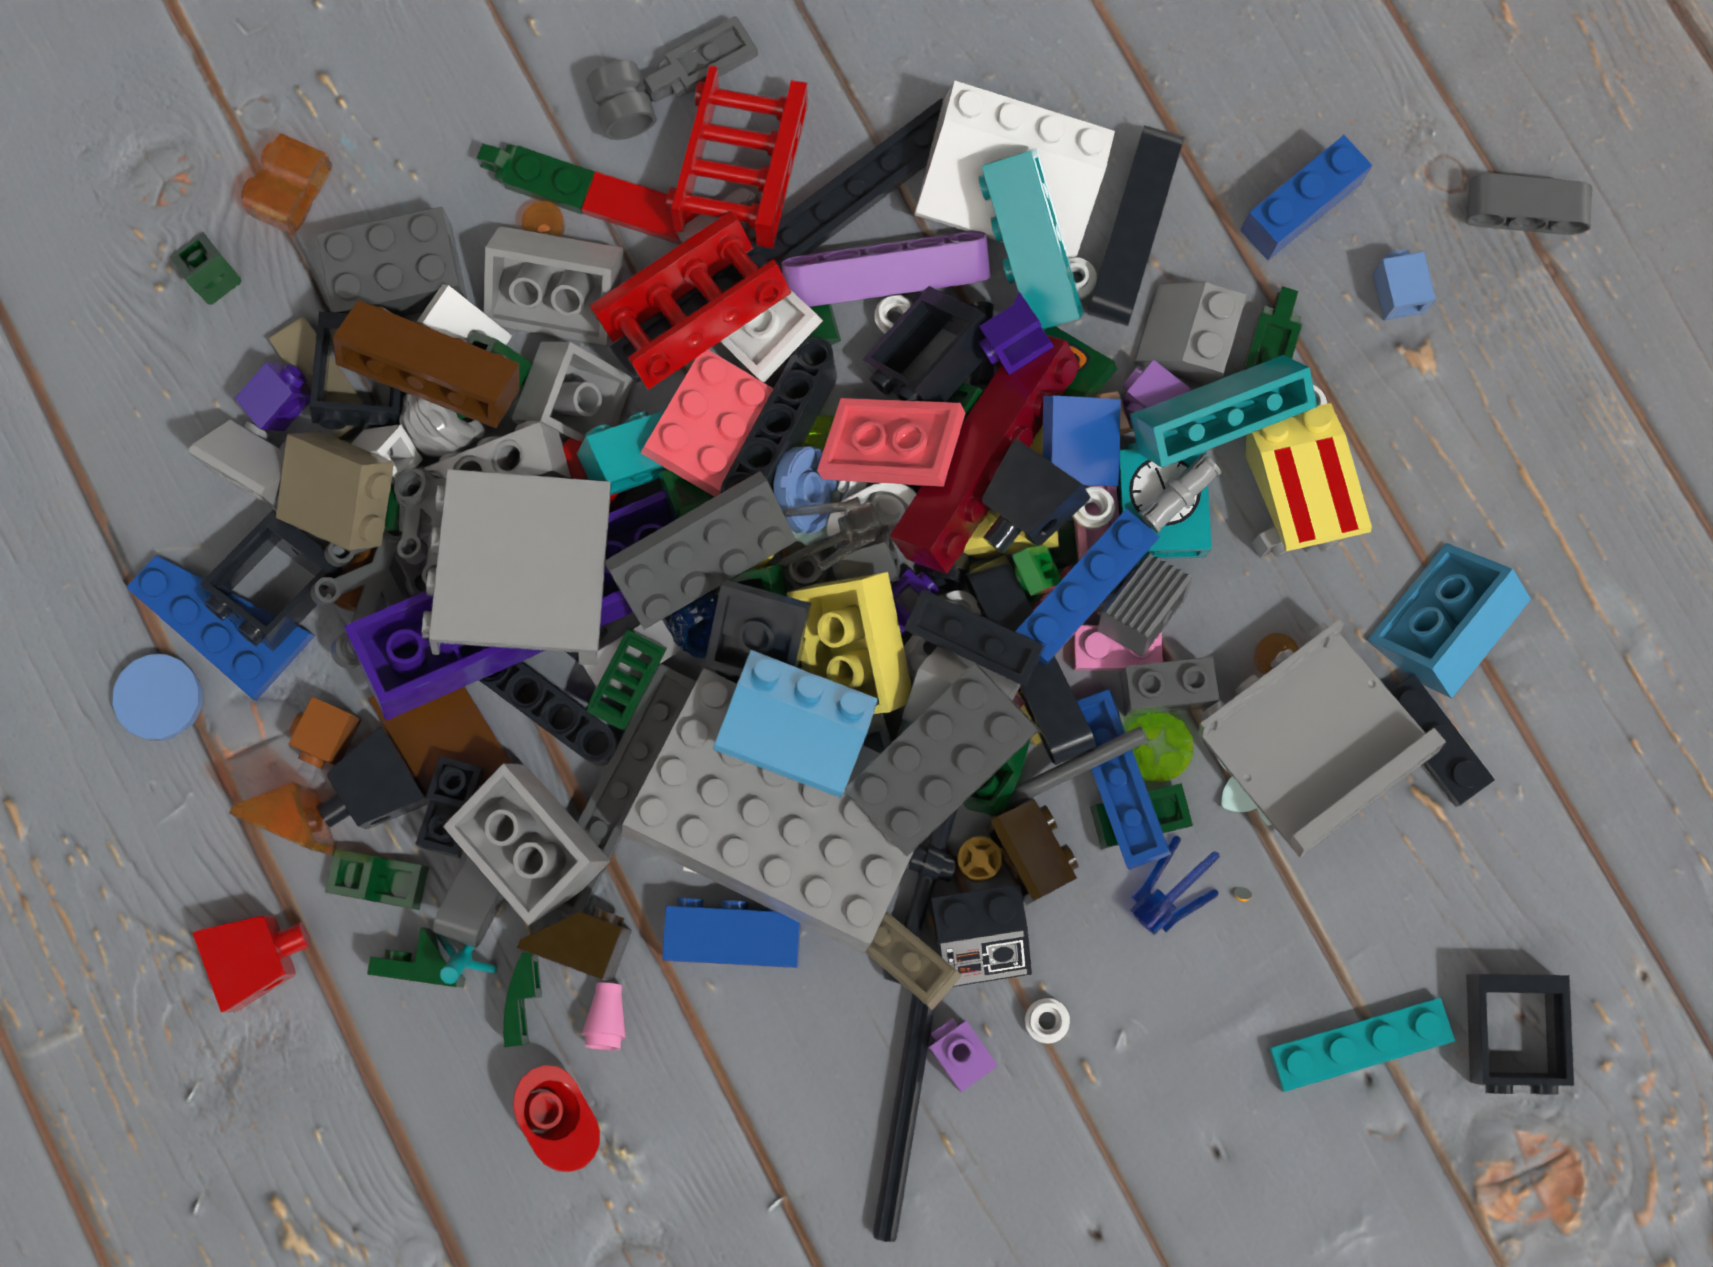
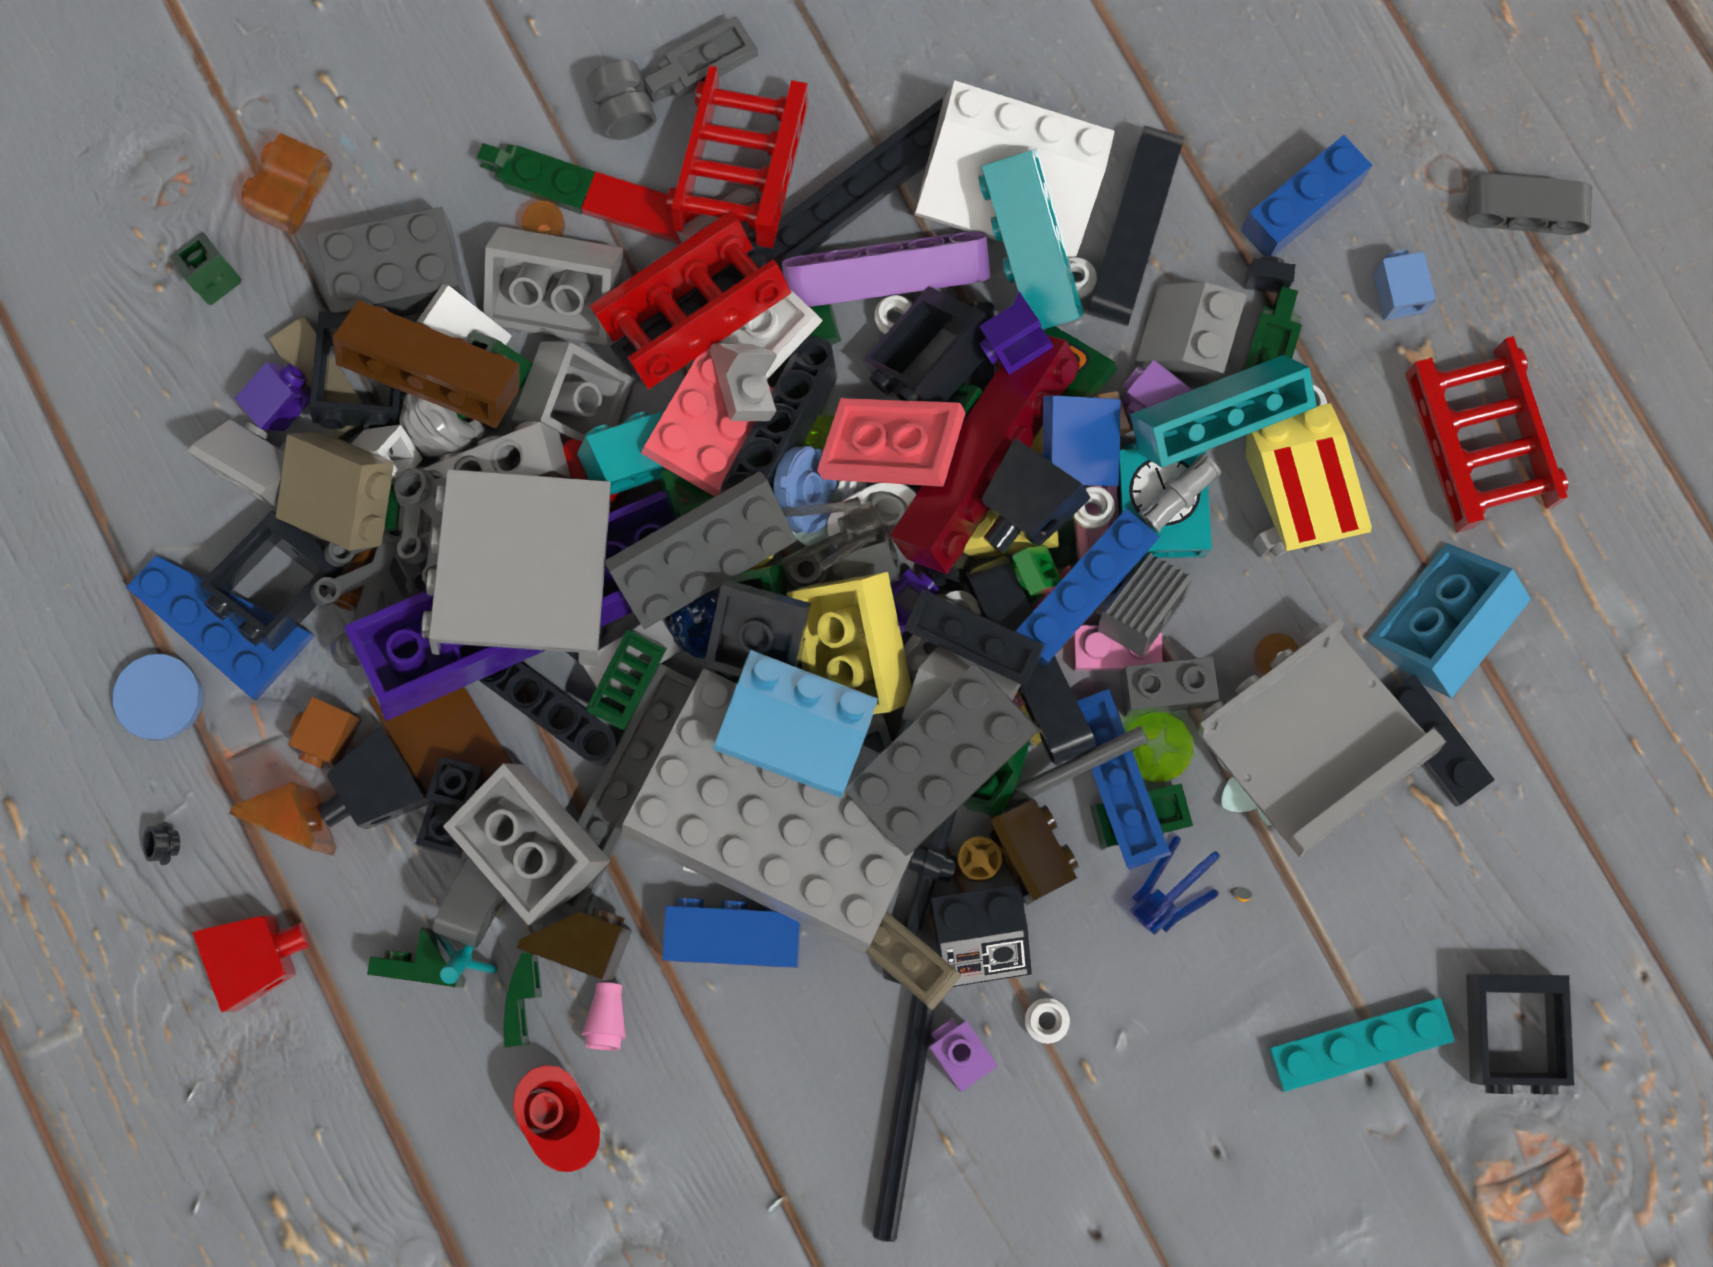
dark green slope [325,849,429,910] -> none
none -> black plate [142,822,180,865]
none -> light grey slope [709,343,777,421]
none -> black plate [1244,256,1296,293]
none -> red fence [1405,336,1568,533]

